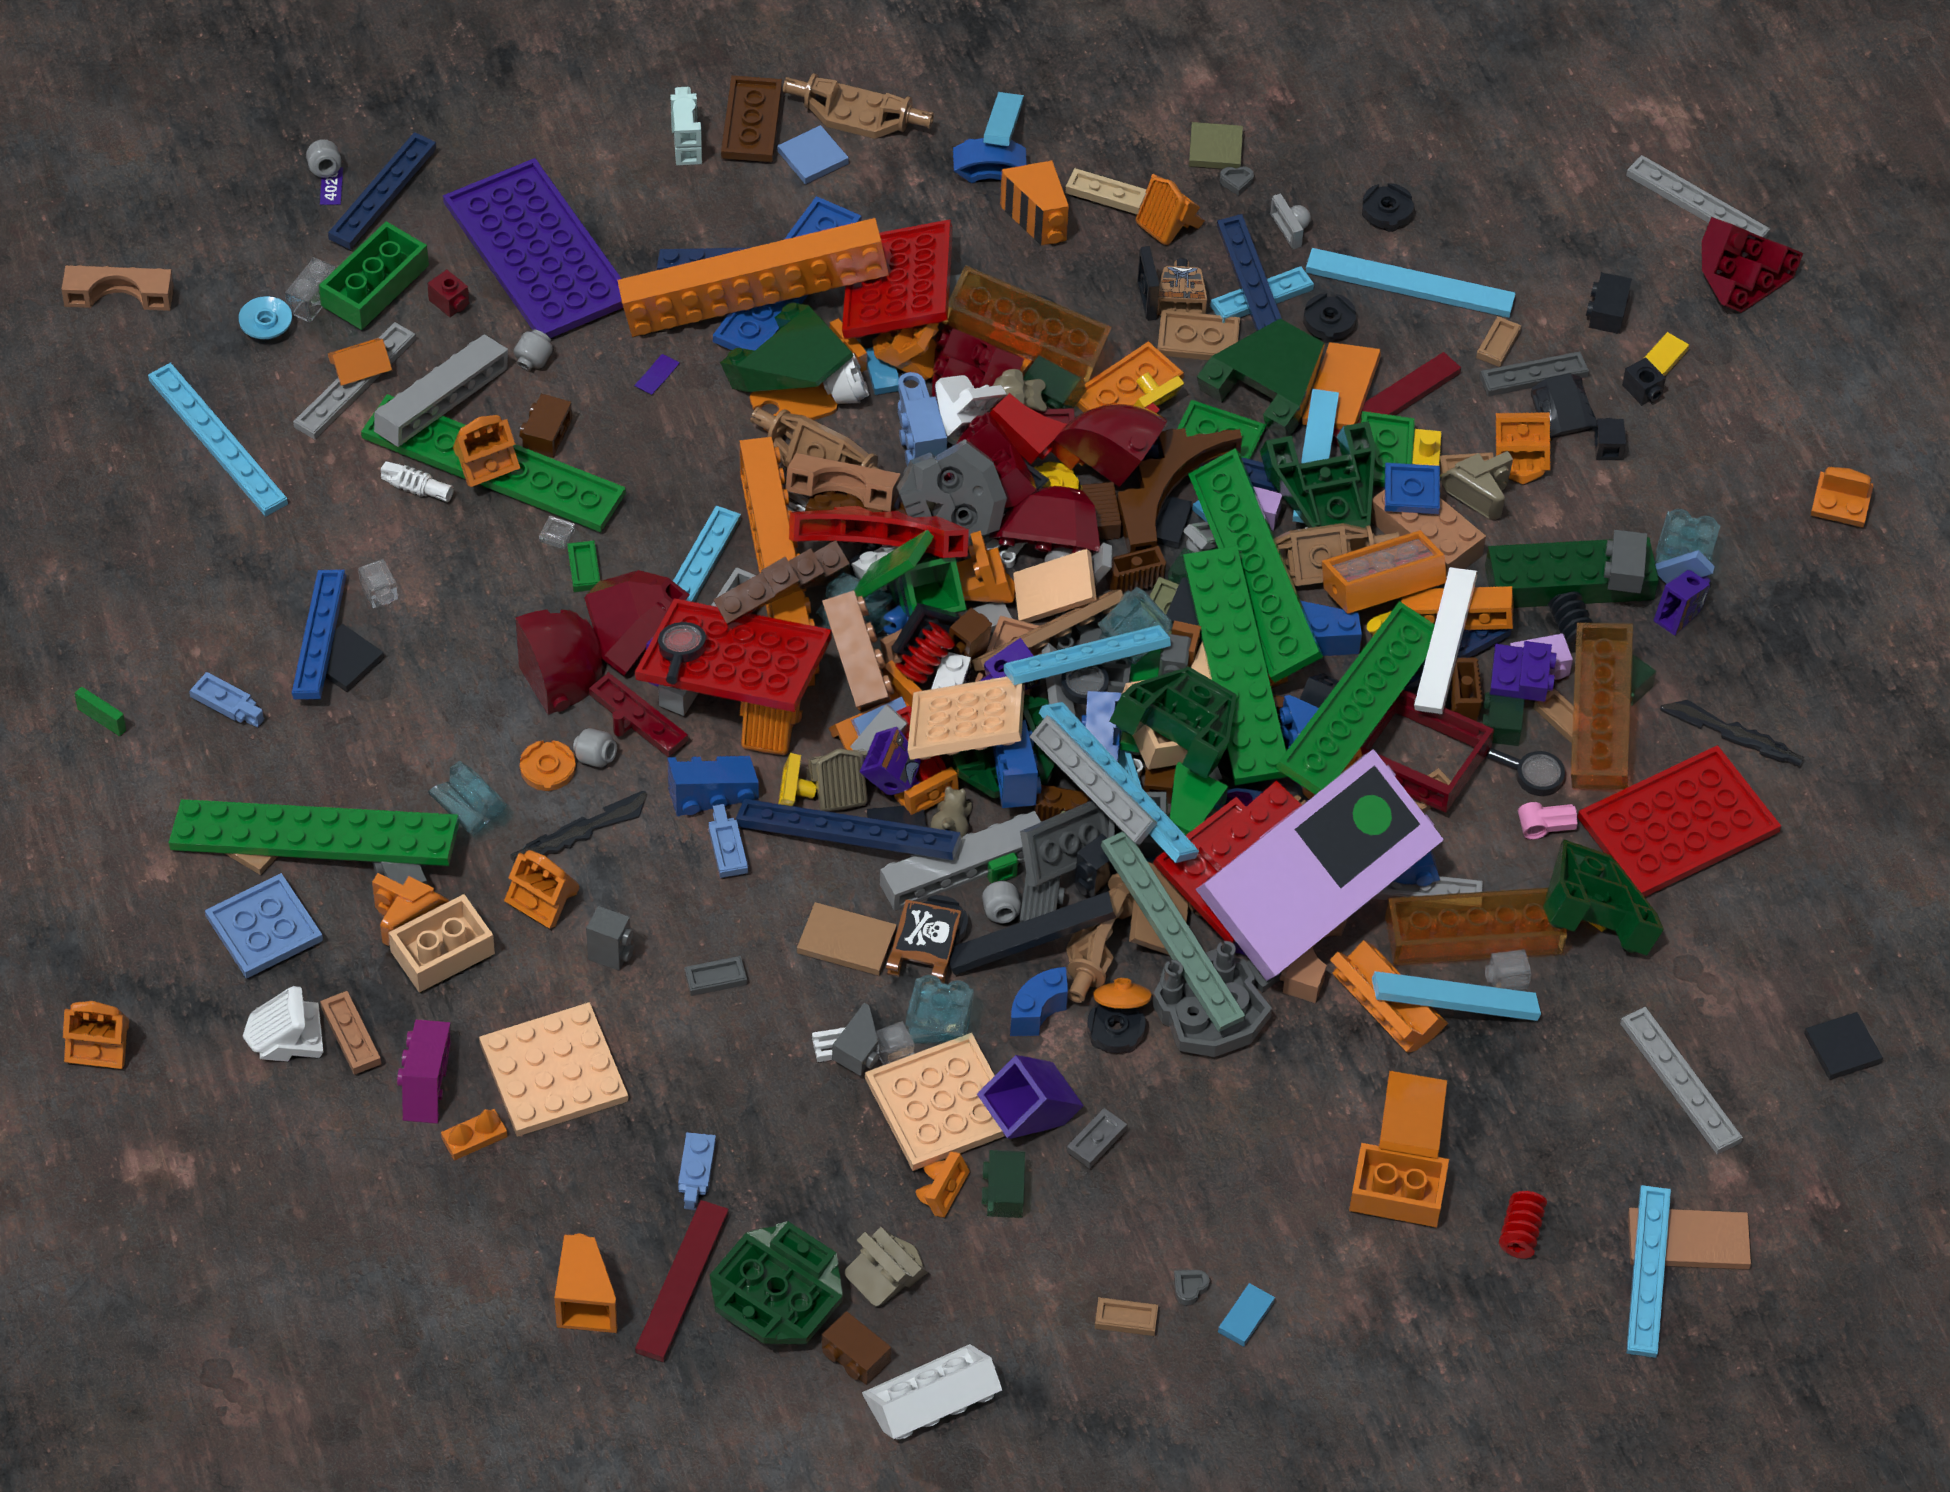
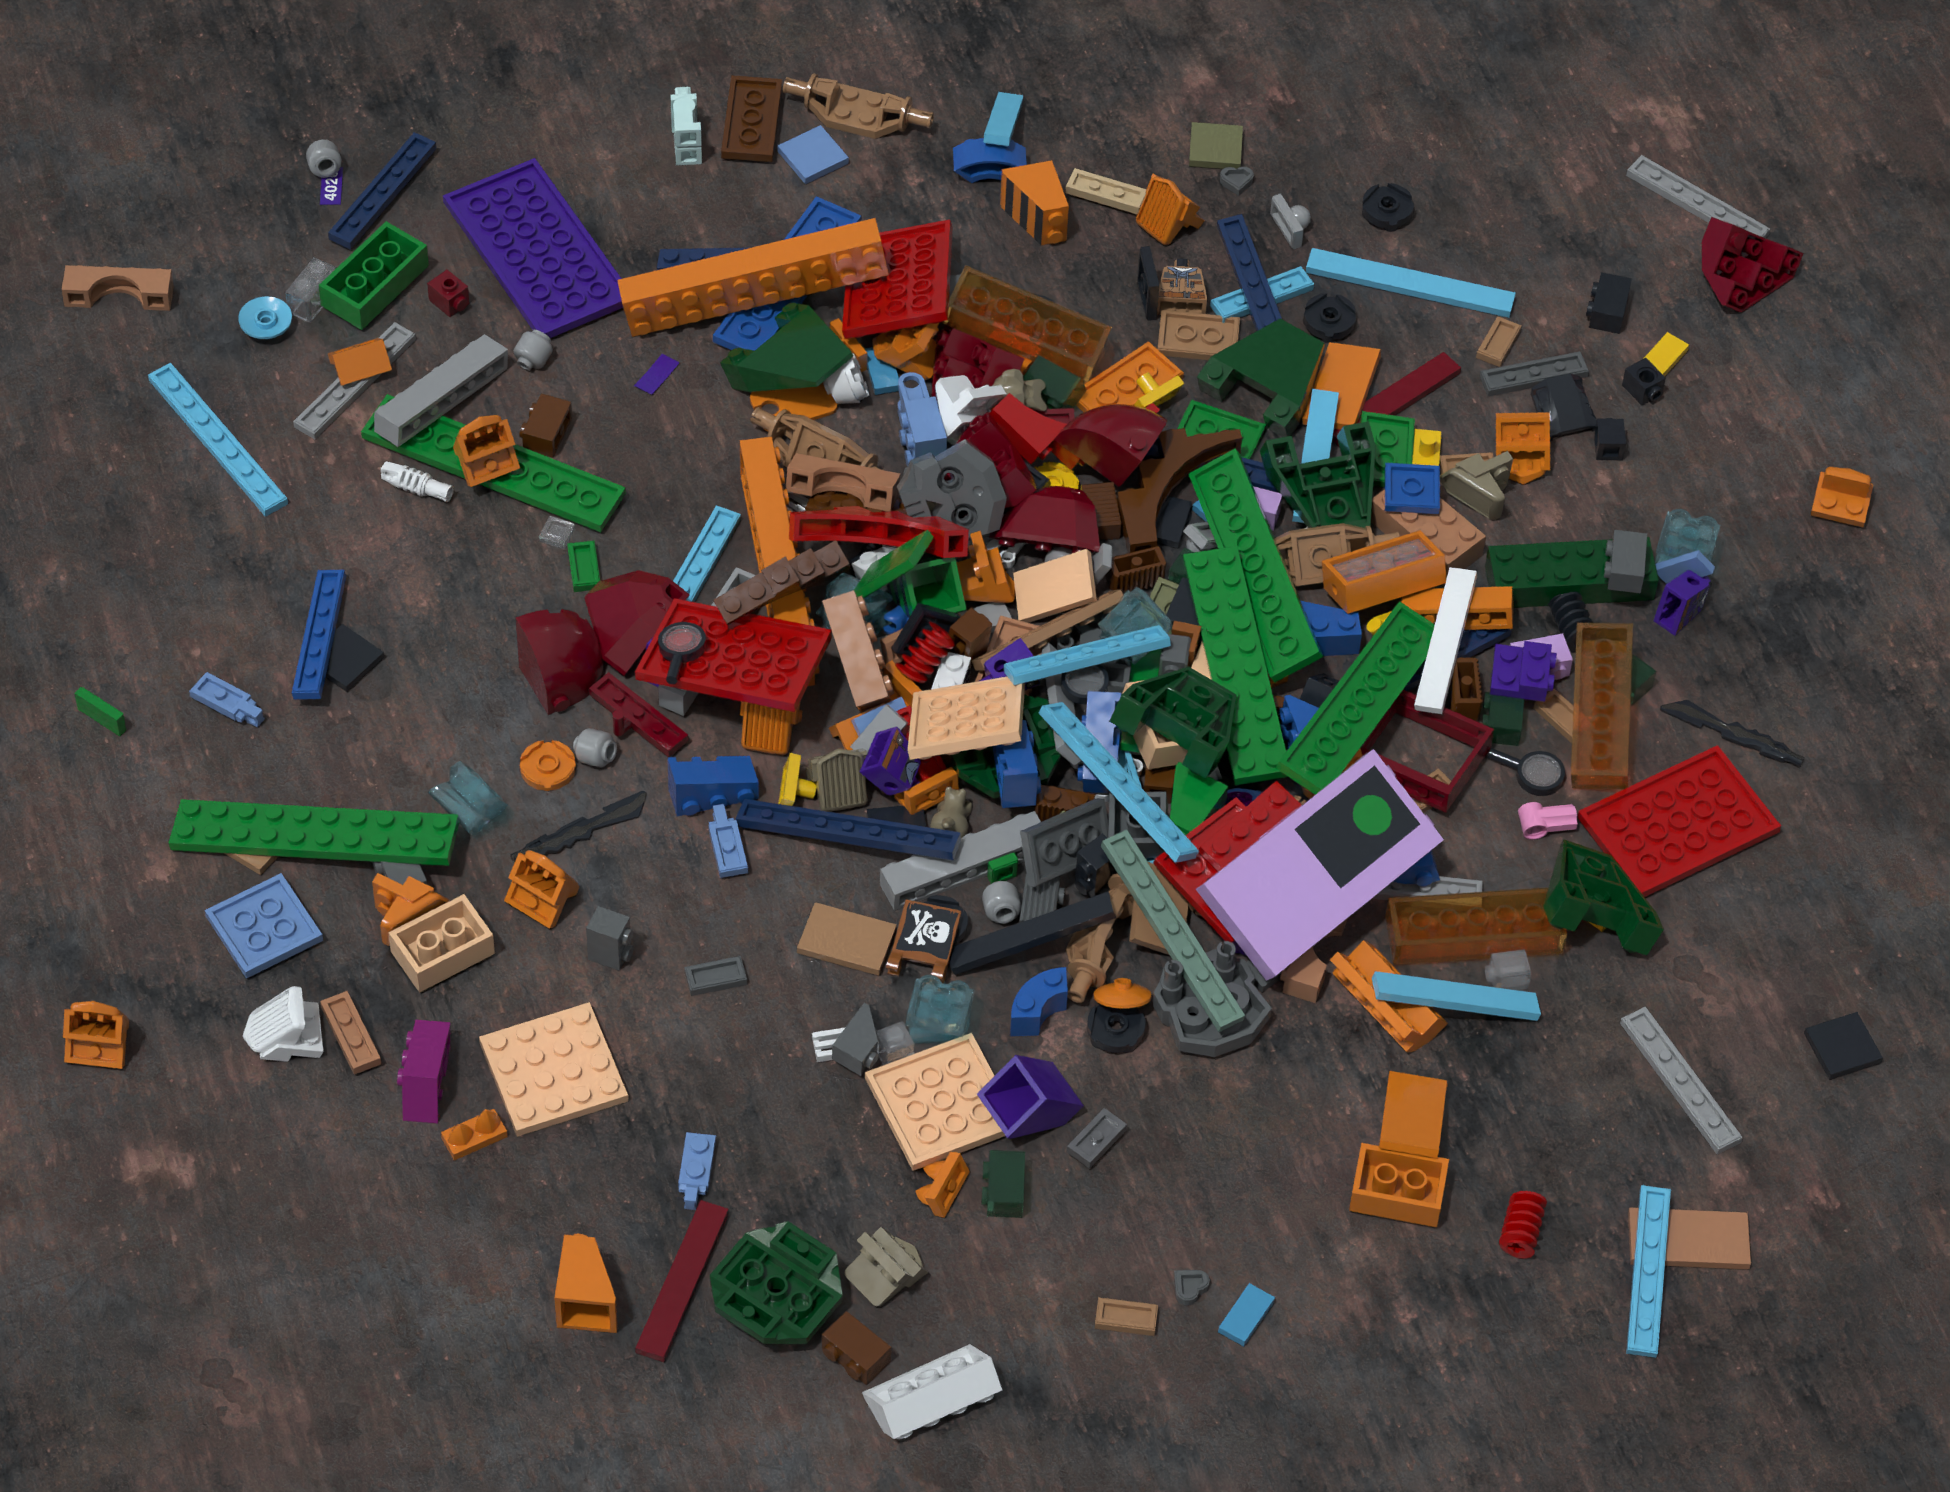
clear brick [358,559,398,608] -> none
light grey tile [1030,715,1157,845] -> none

